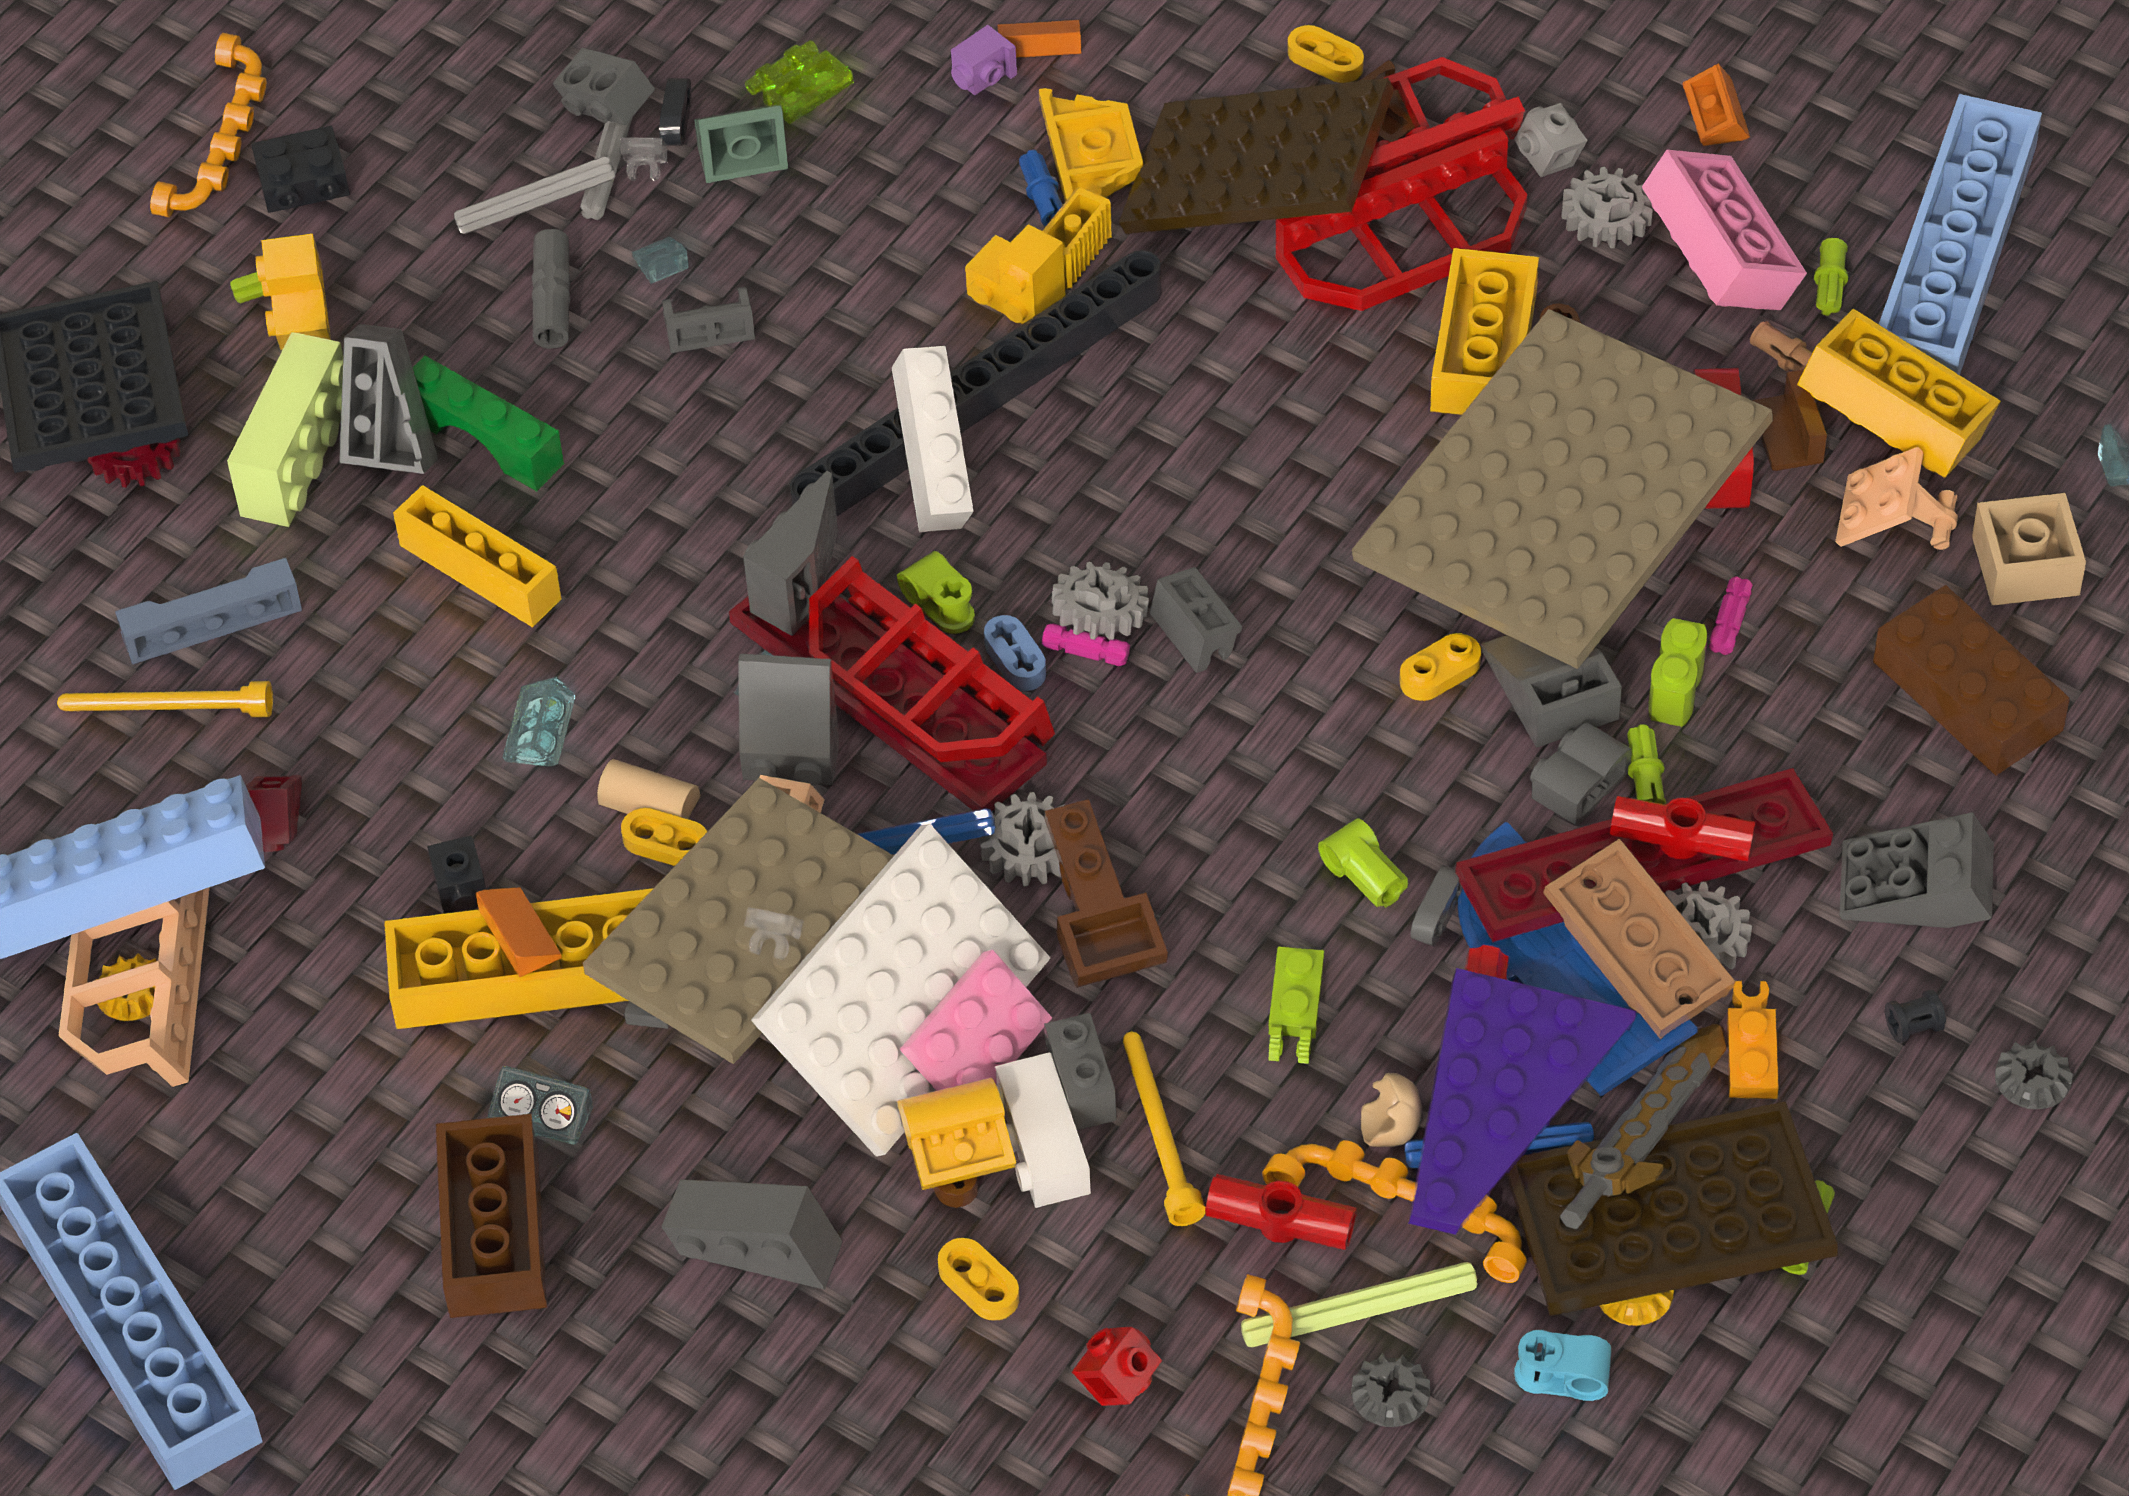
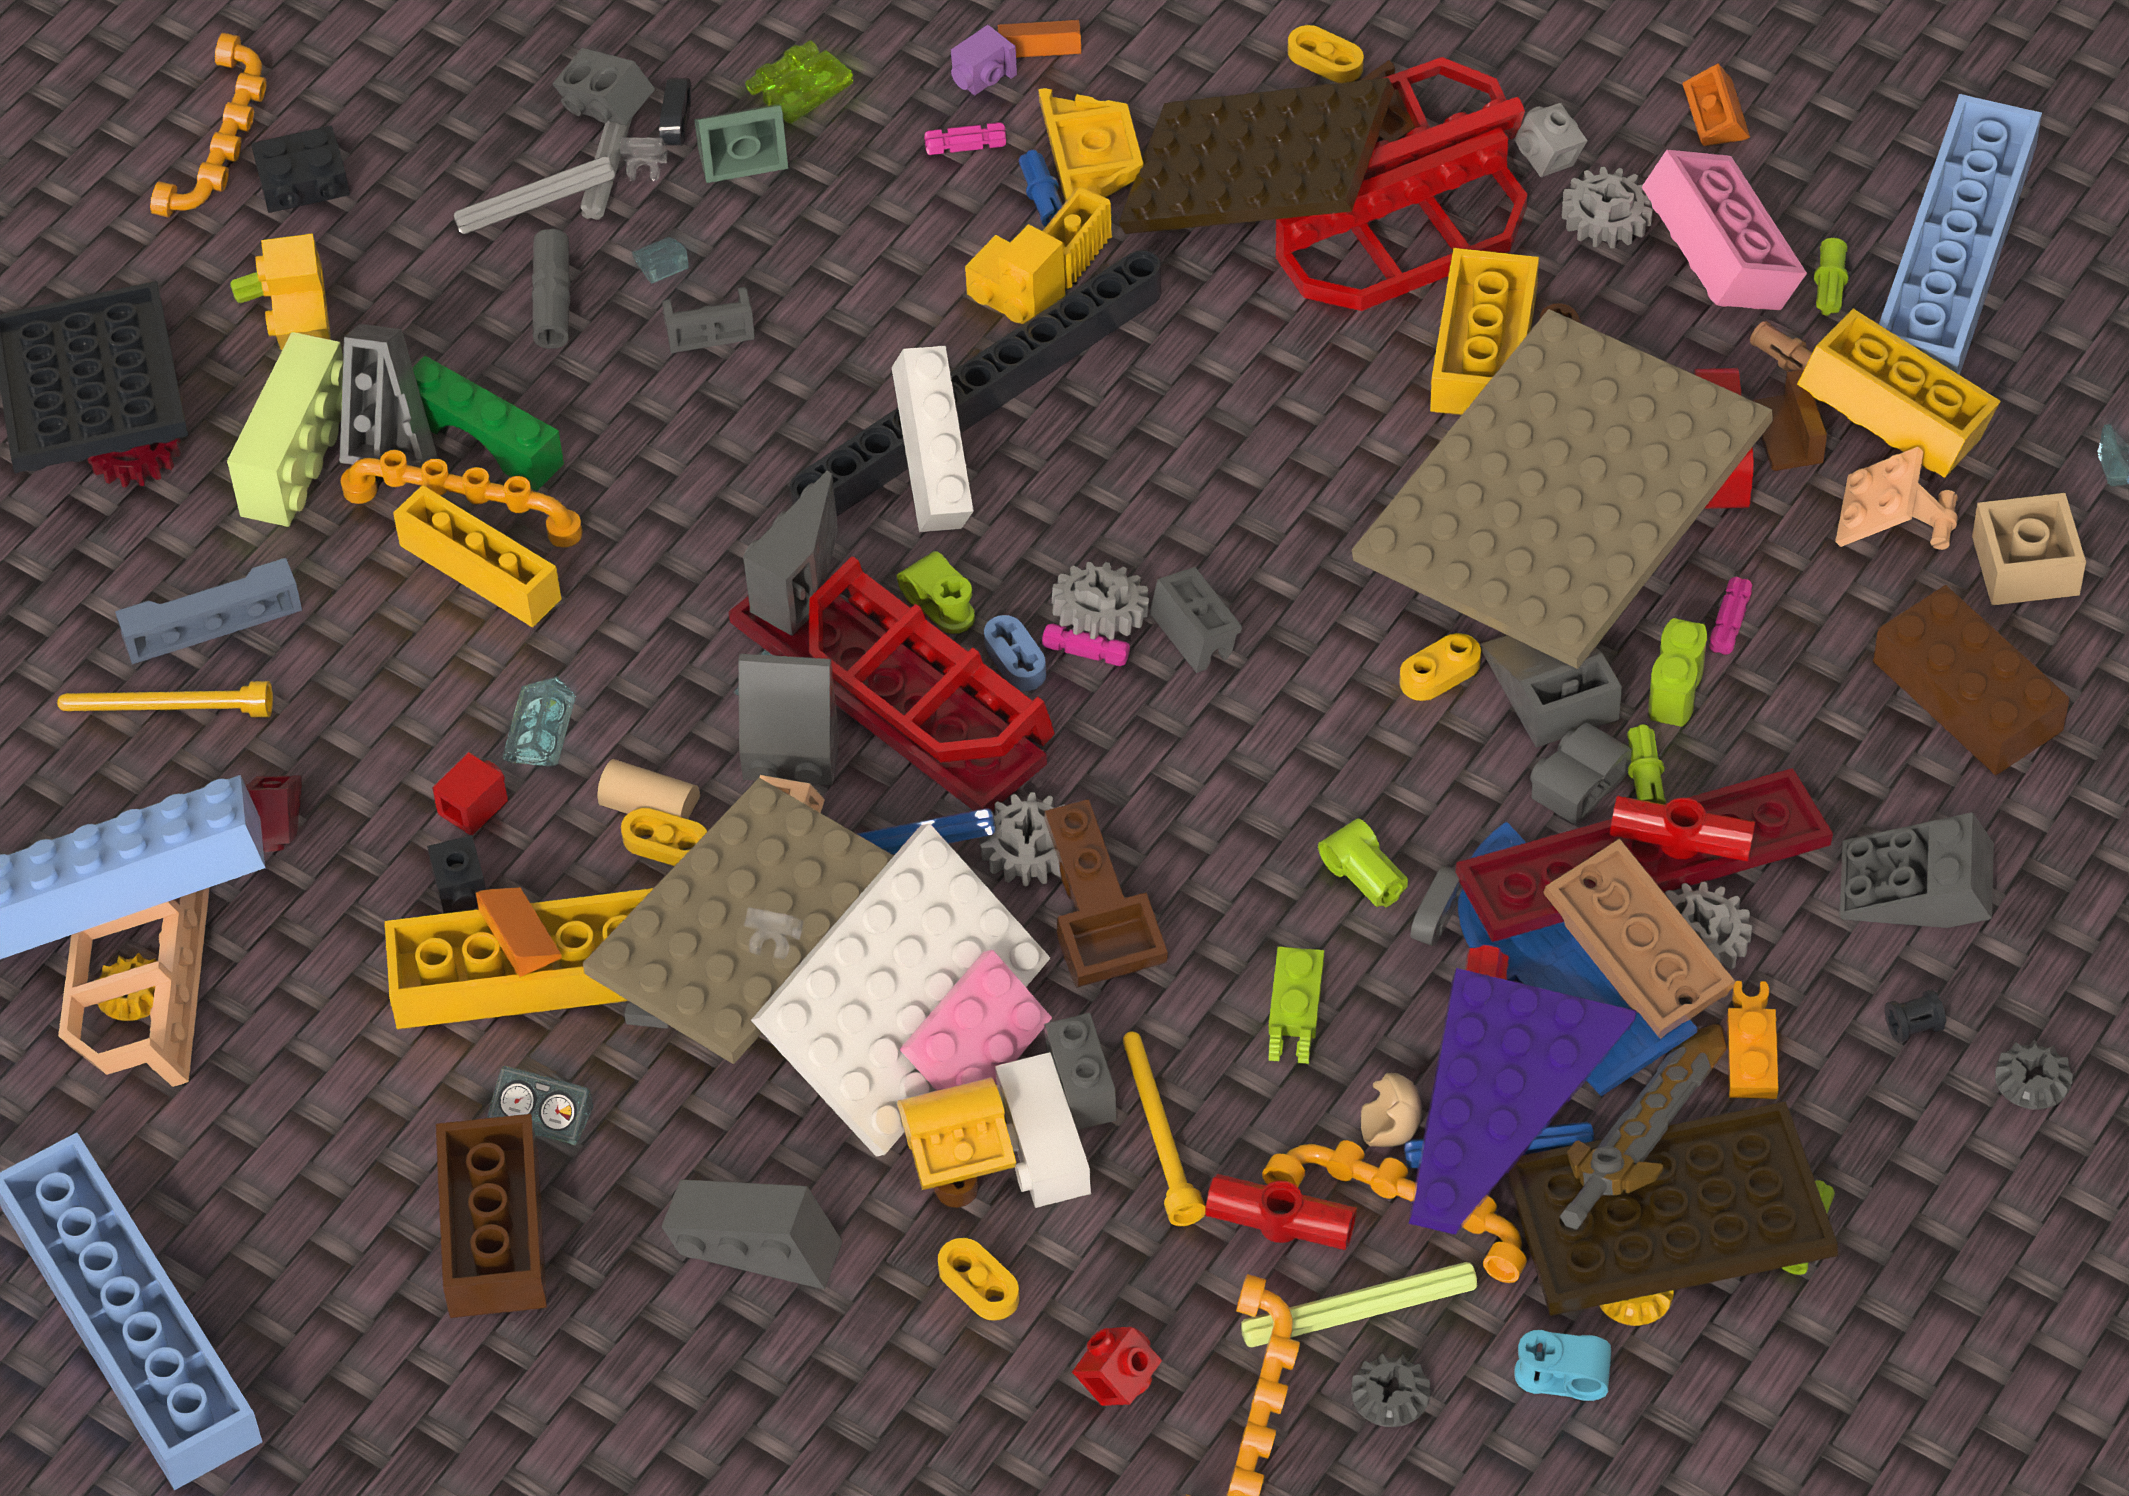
none -> light orange bar [341,450,582,547]
none -> red brick [432,752,508,836]
none -> dark pink axle [924,122,1006,155]

